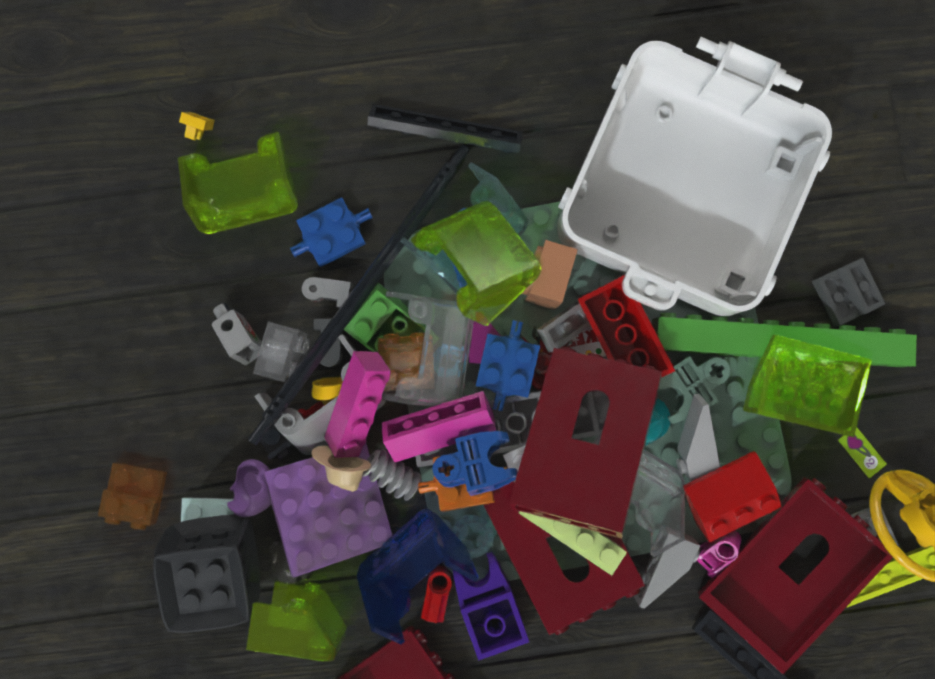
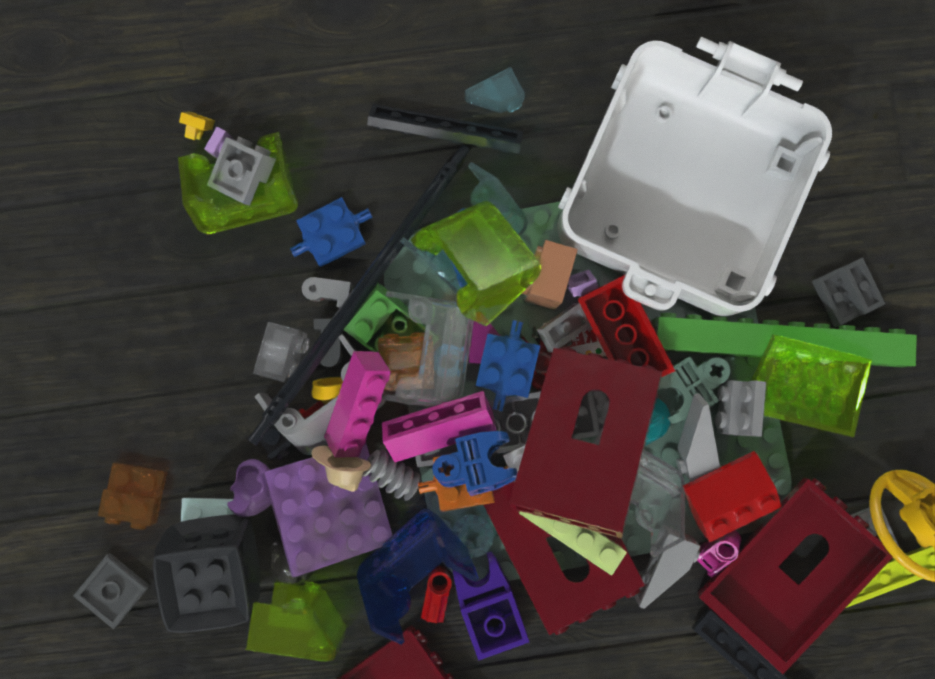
light grey torso [212,303,267,365] -> none
lime sticker [838,426,887,479] -> none
none -> dark grey tile [73,553,150,629]
none -> lavender plate [204,127,234,159]
none -> light grey plate [207,136,276,206]
none -> clear light blue slope [465,67,525,113]
none -> lavender plate [567,270,598,297]
none -> light grey plate [715,380,766,437]

